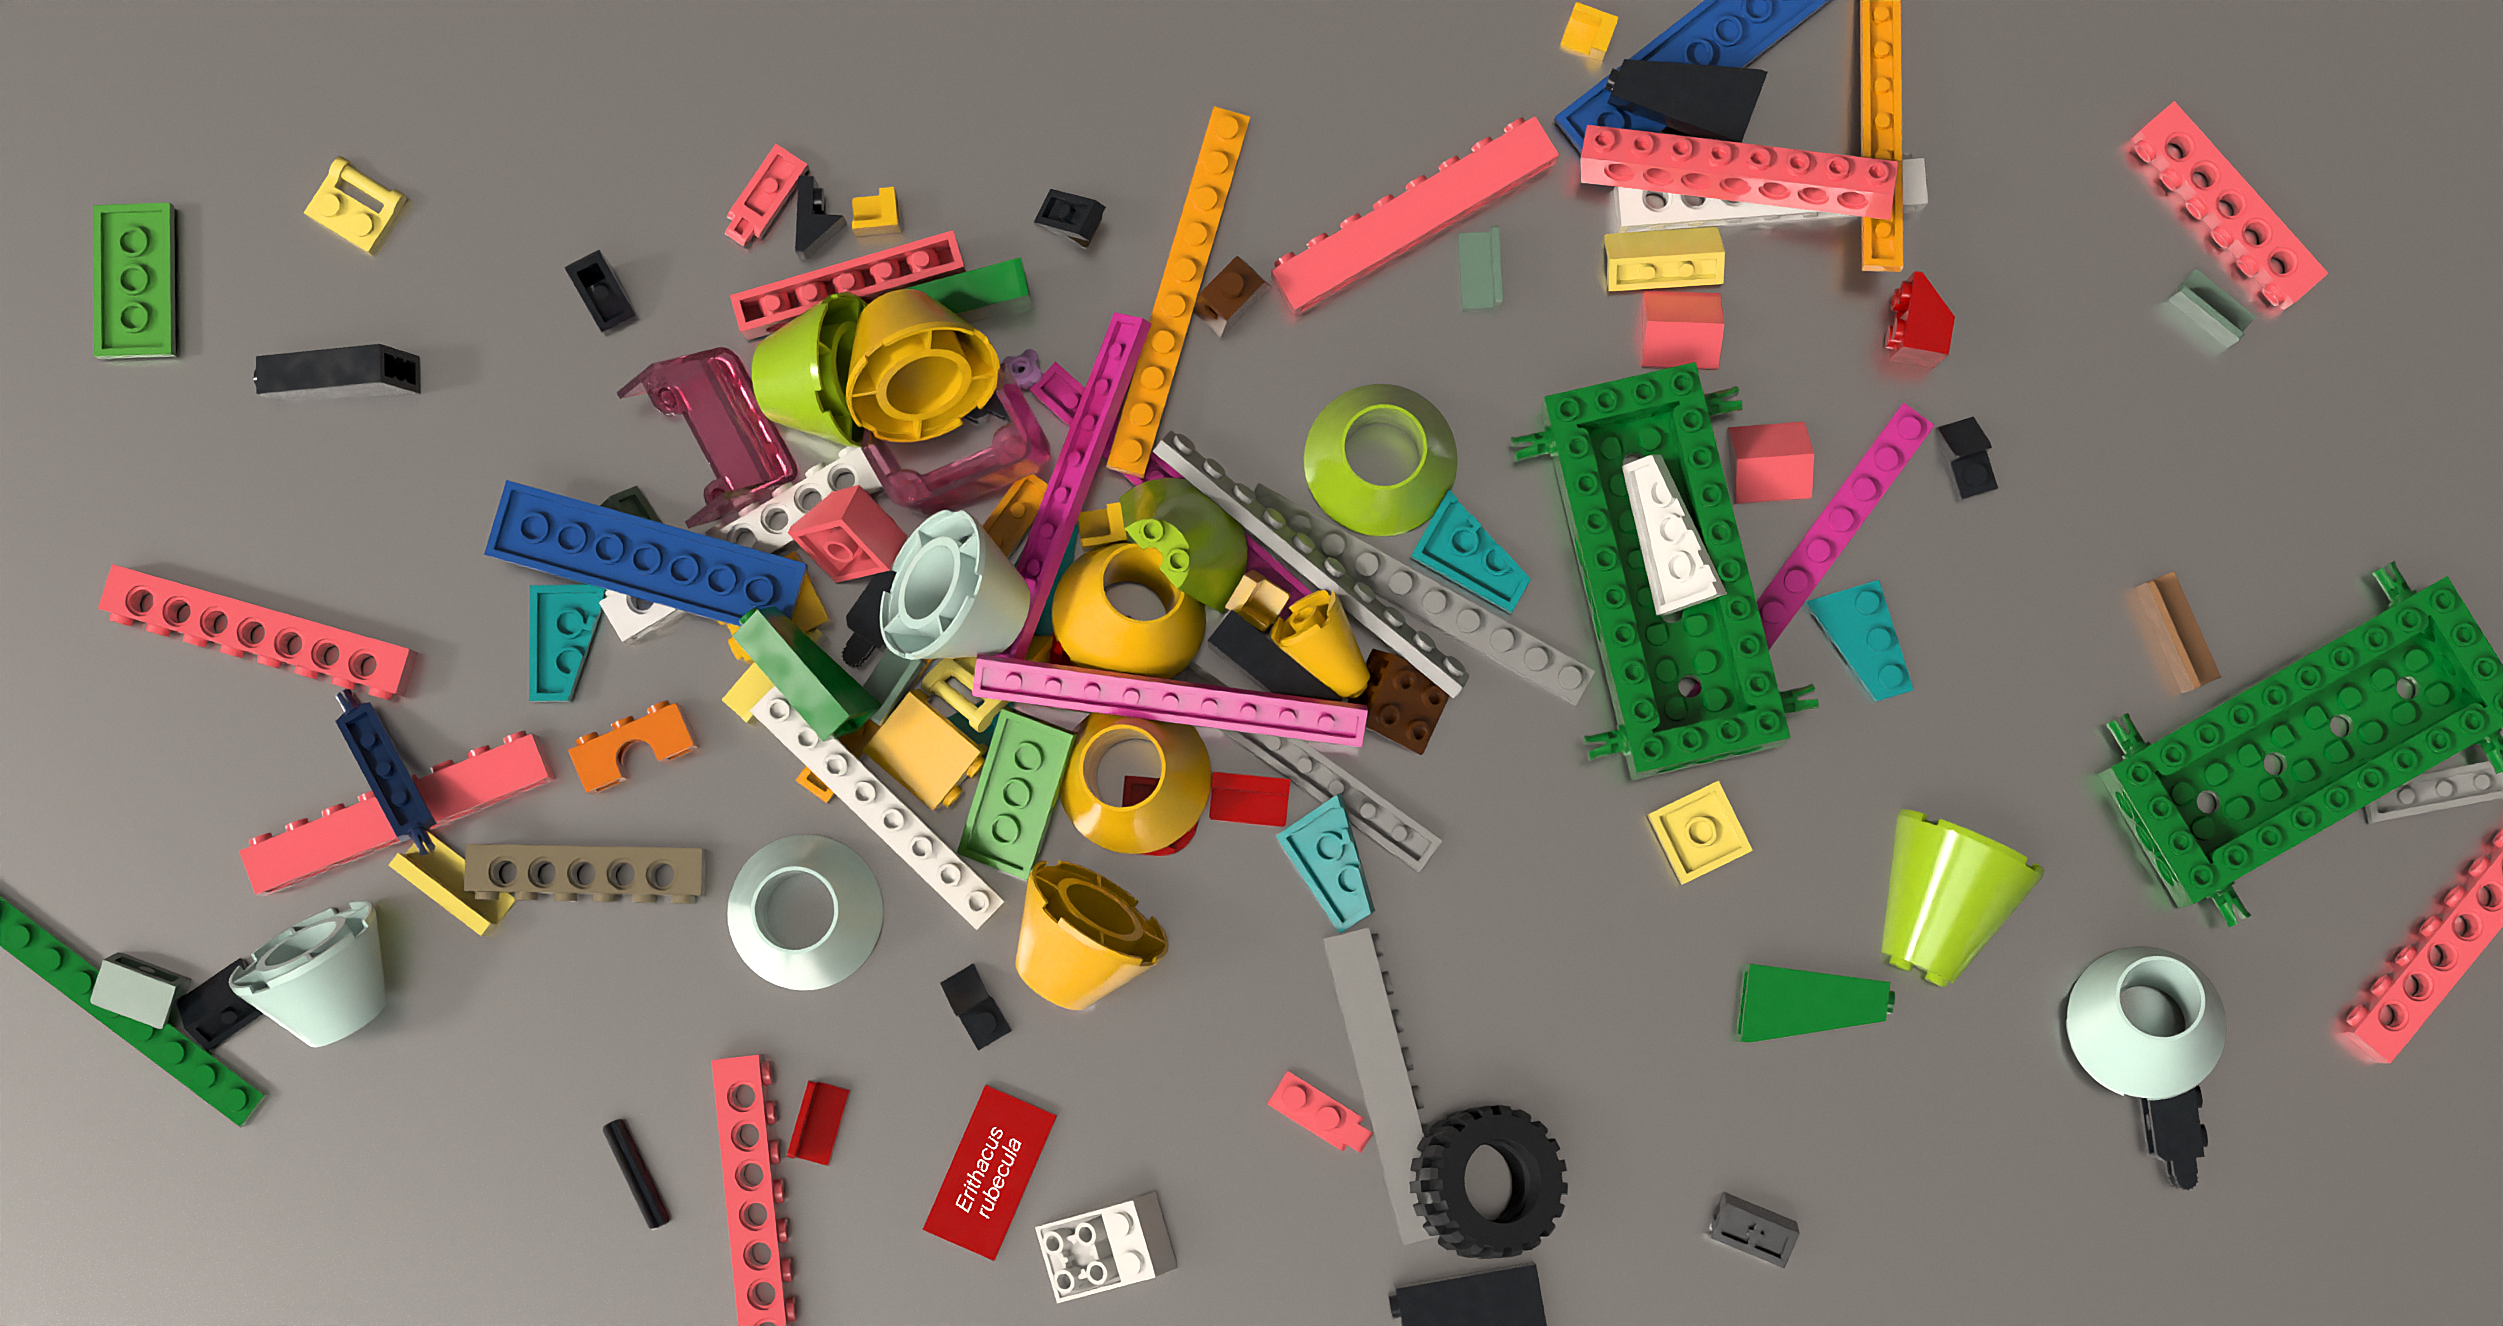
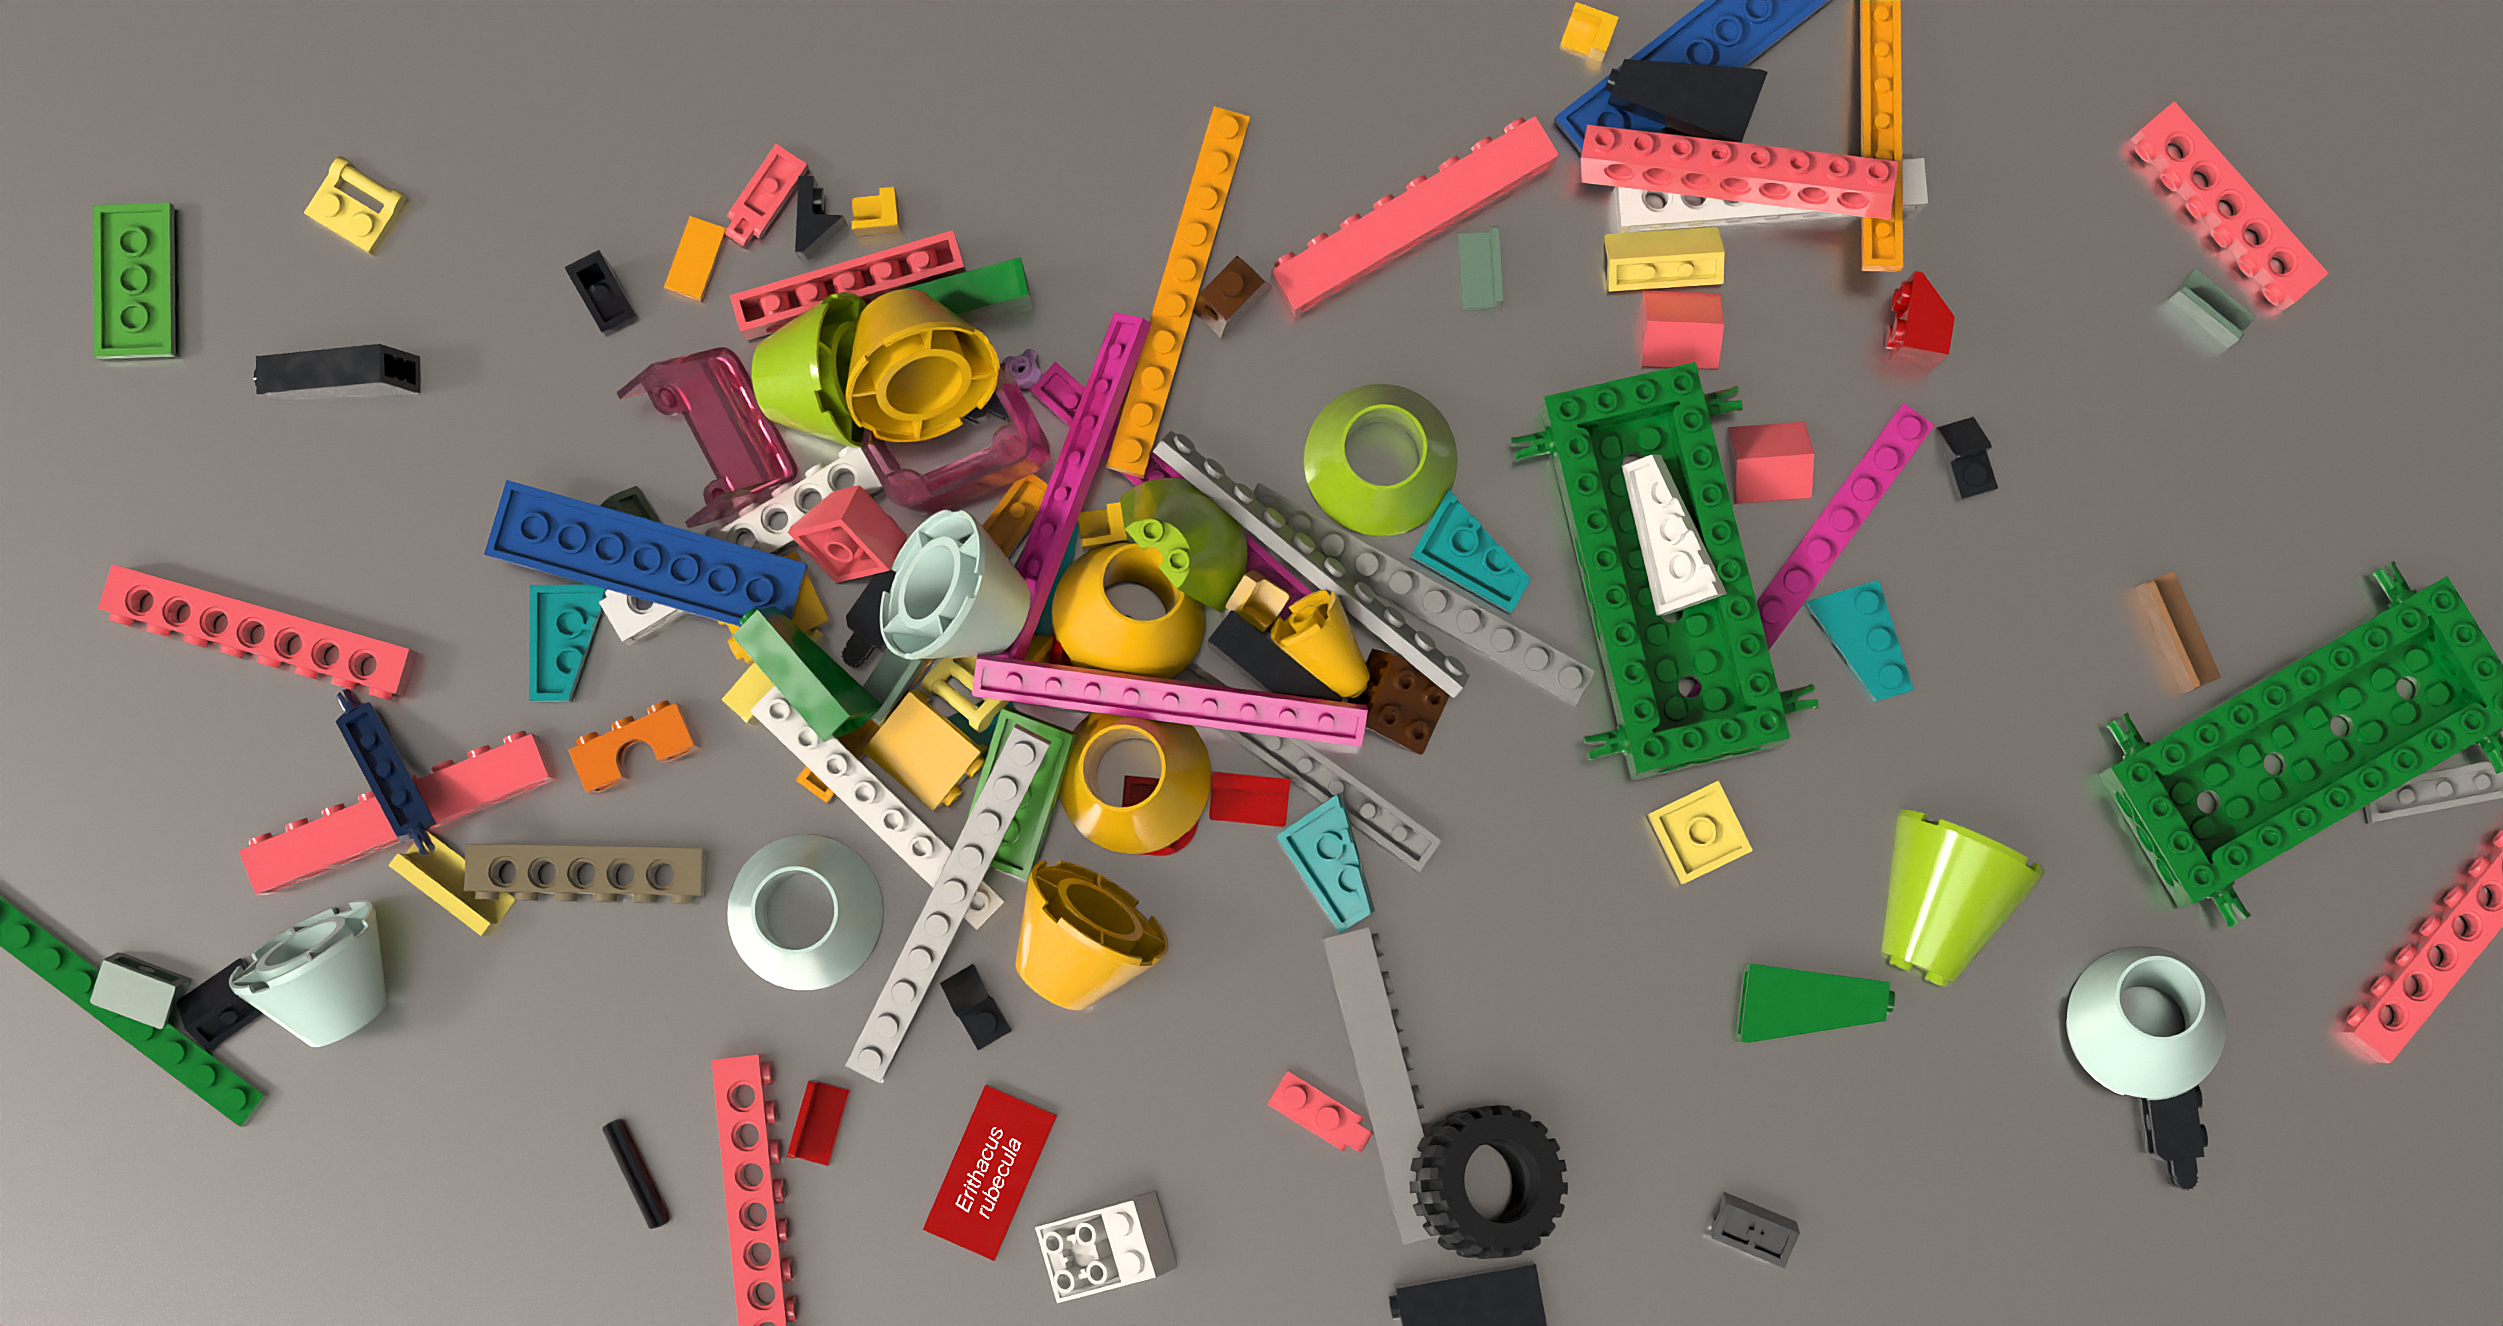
black slope [1034,189,1106,248] -> none
none -> light orange tile [664,216,726,302]
none -> plate [845,724,1052,1084]

